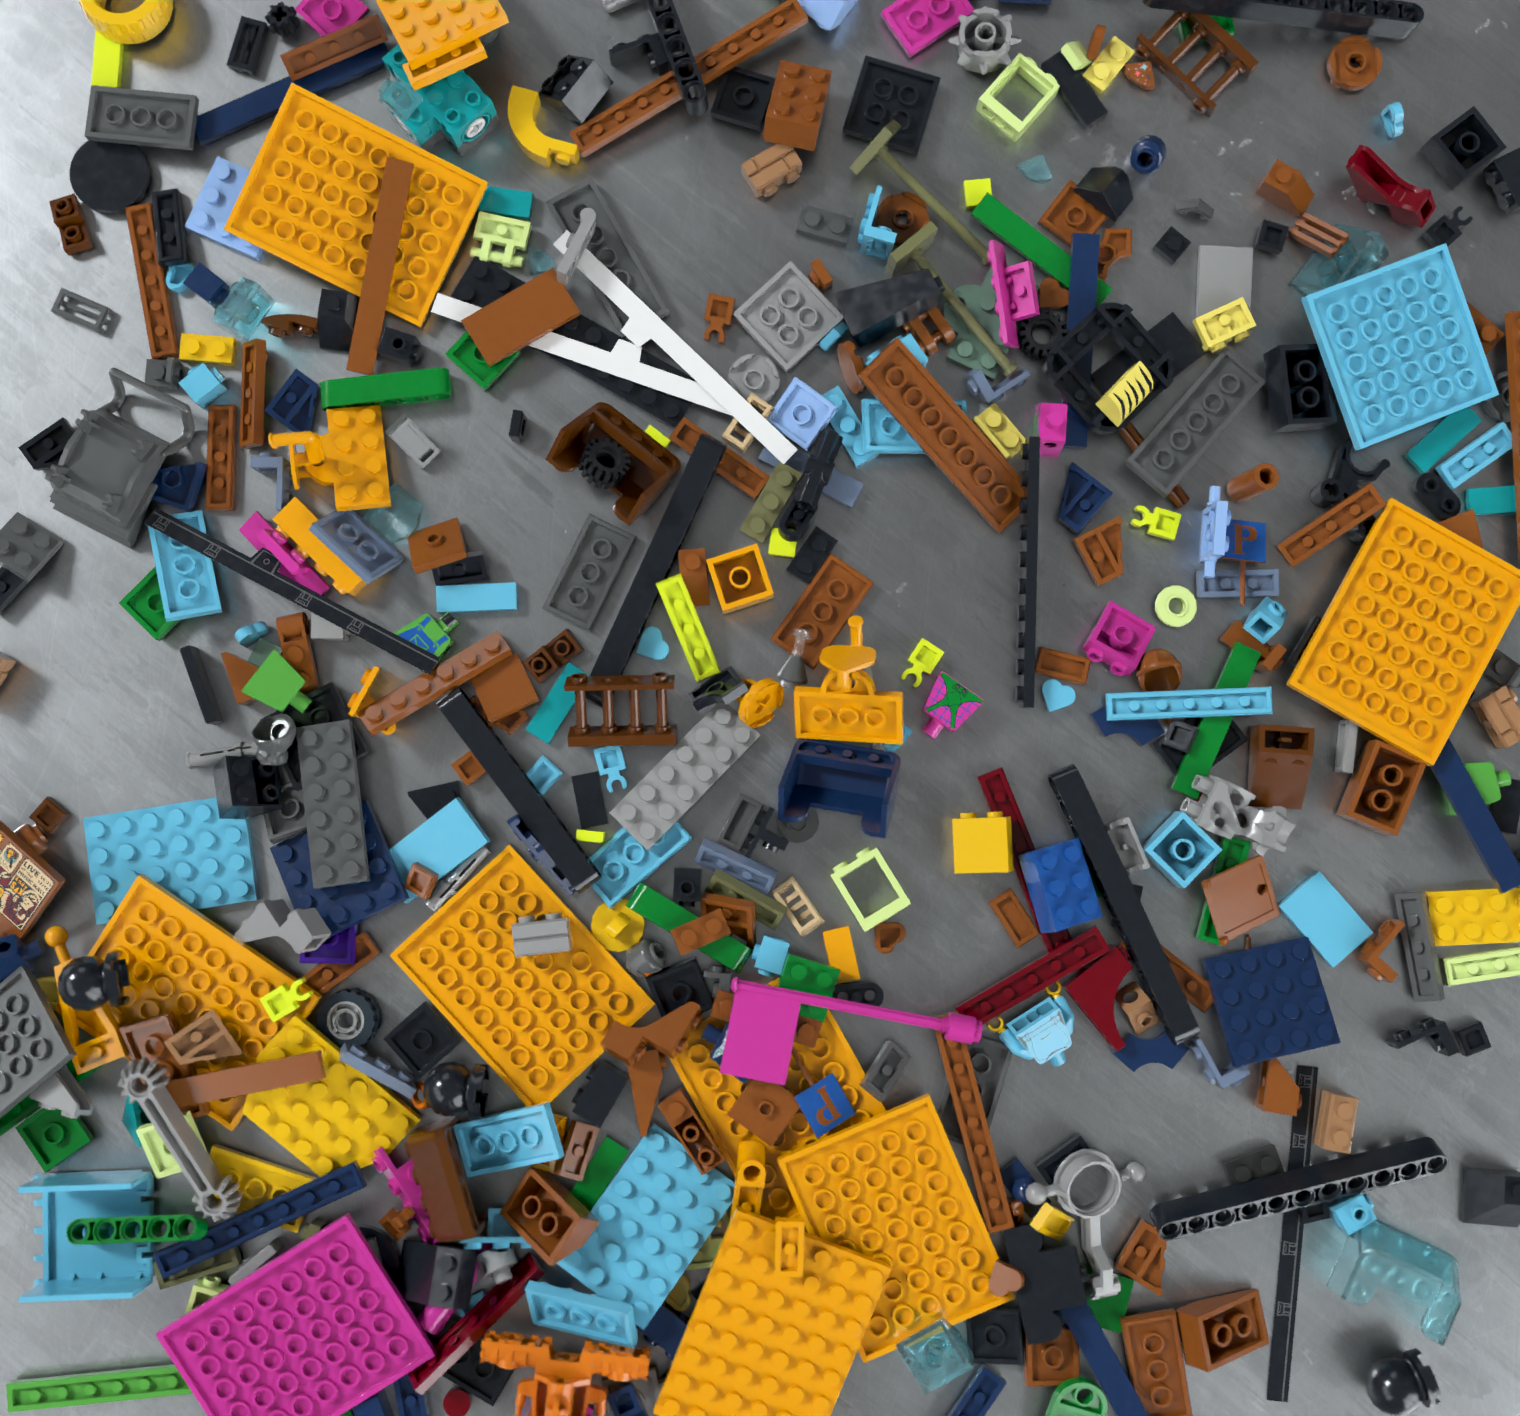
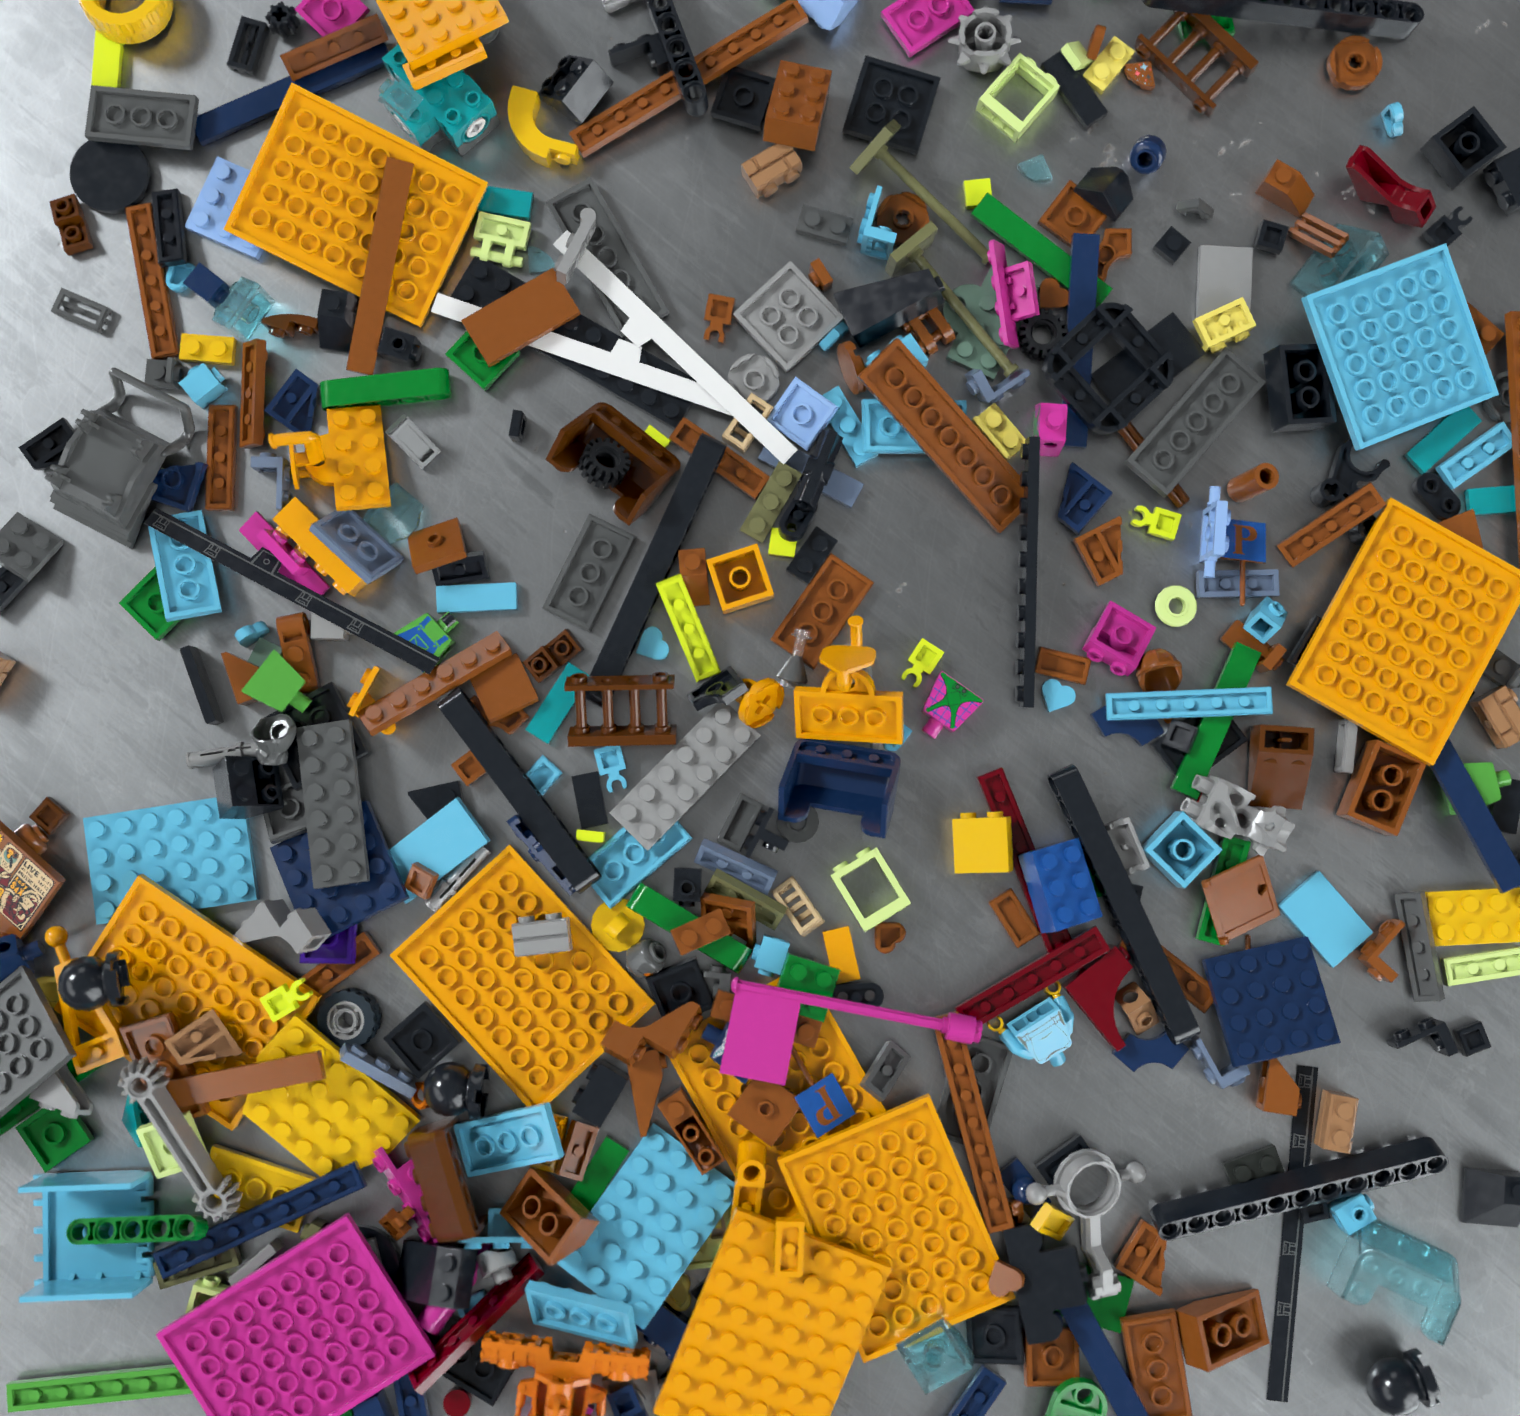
light yellow brick [1096,361,1153,427] -> none

